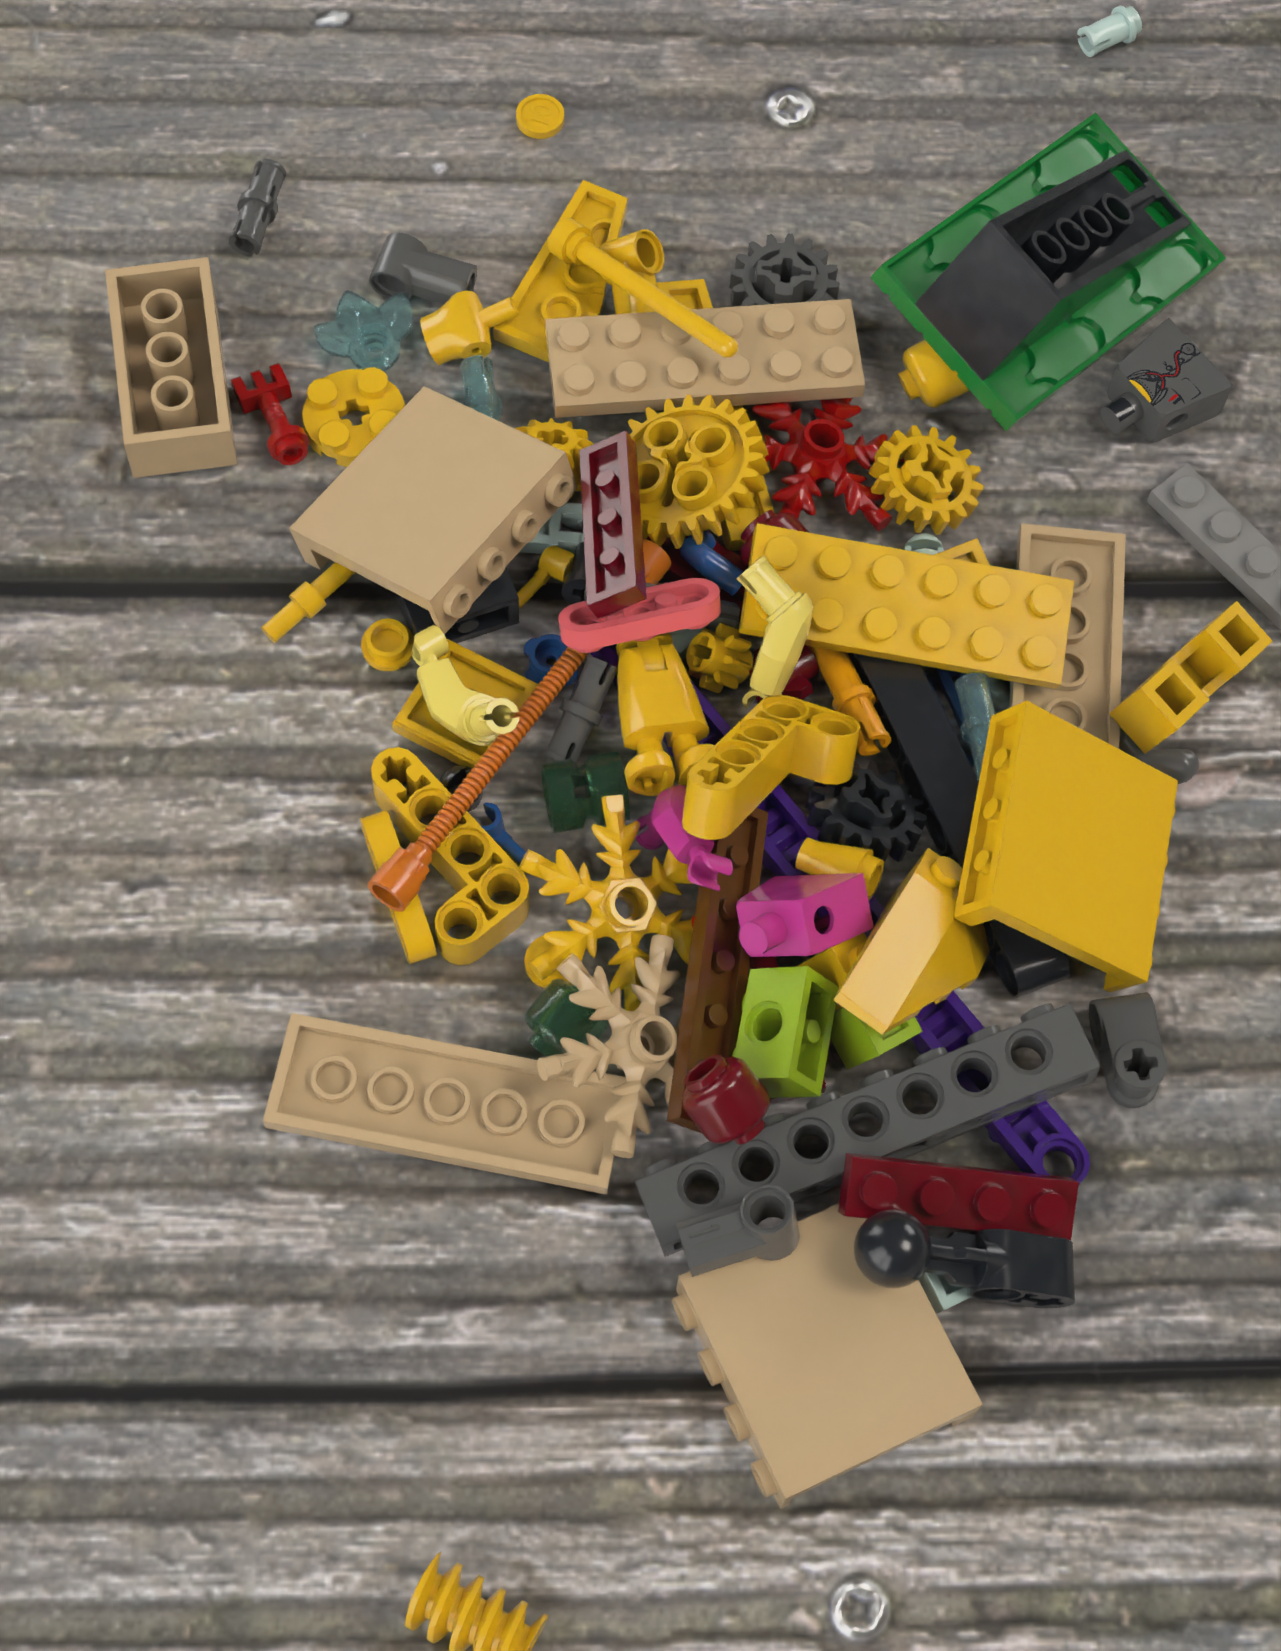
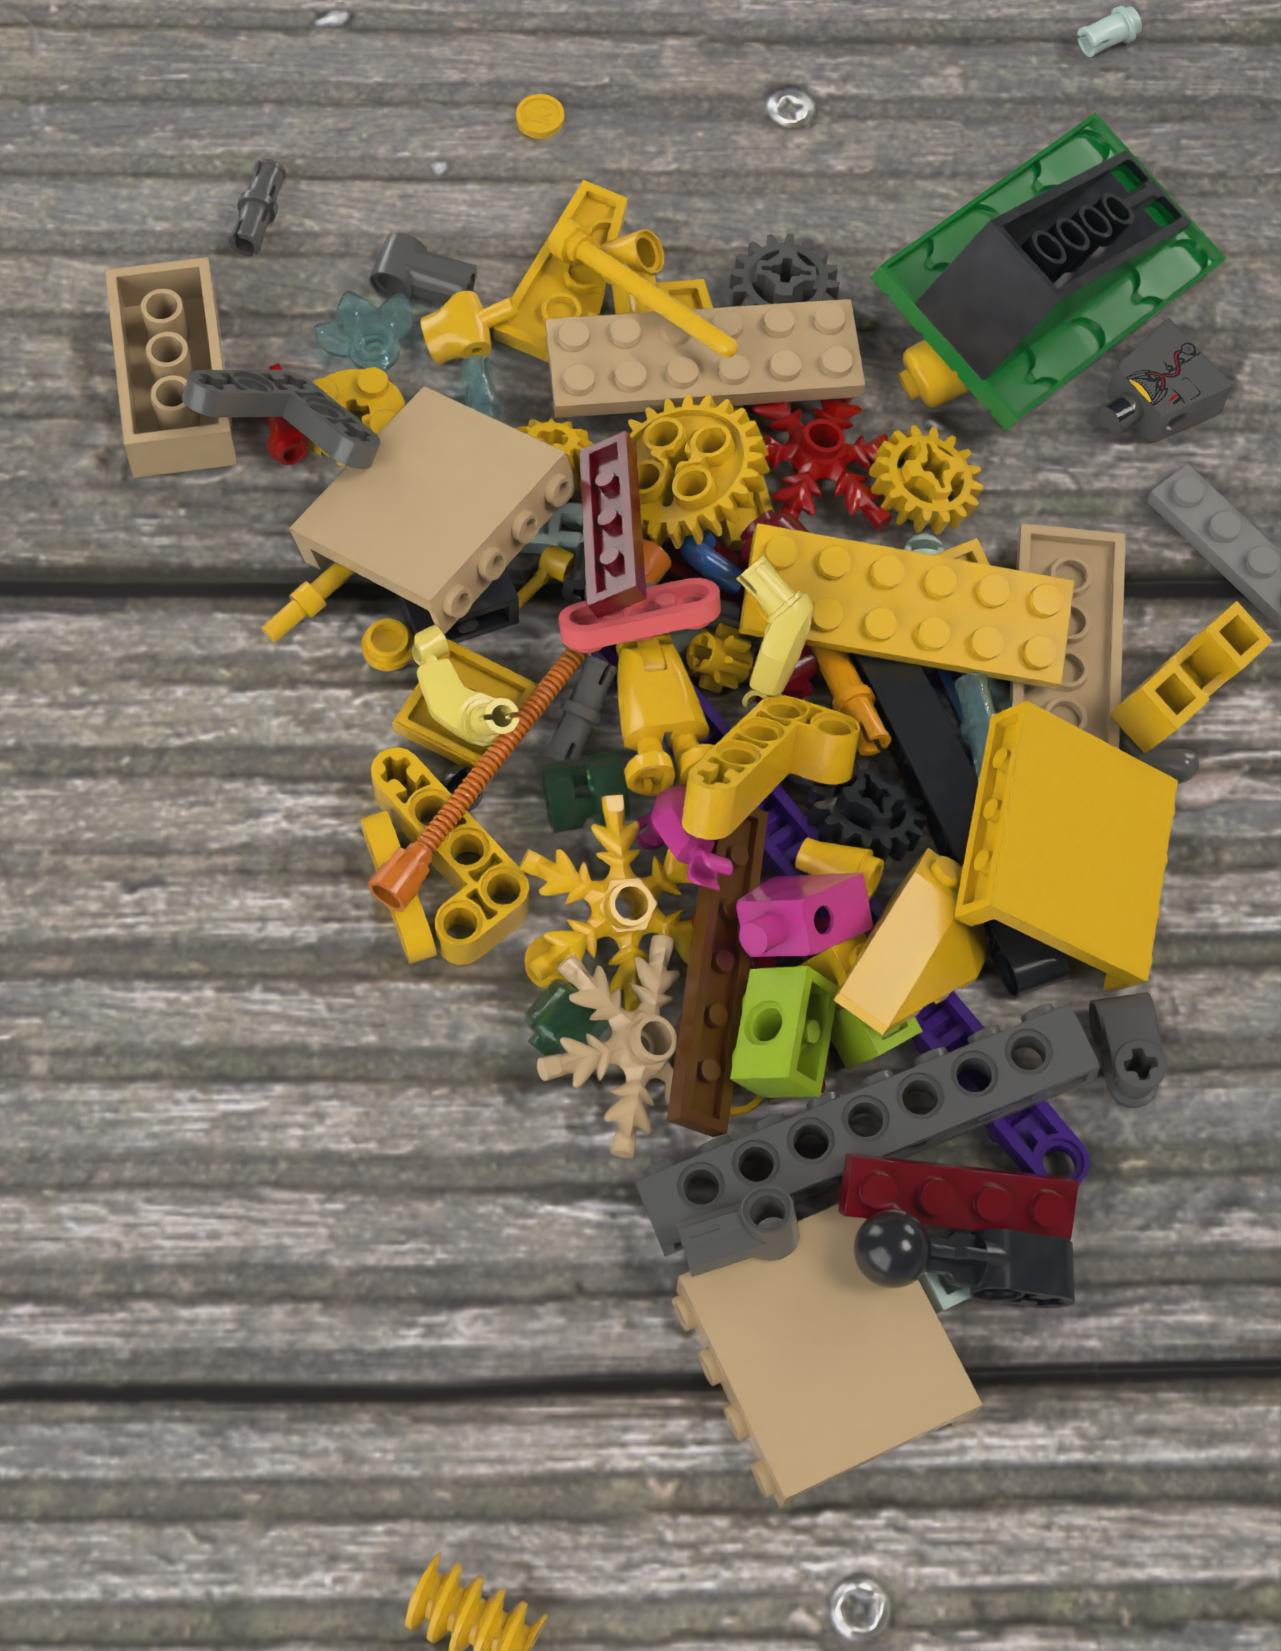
tan plate [263,1013,626,1195] -> none
blue hand [481,803,526,865] -> none
blue plate [524,634,578,686] -> none
dark red head [681,1054,770,1145] -> none
none -> dark grey beam [182,370,380,469]

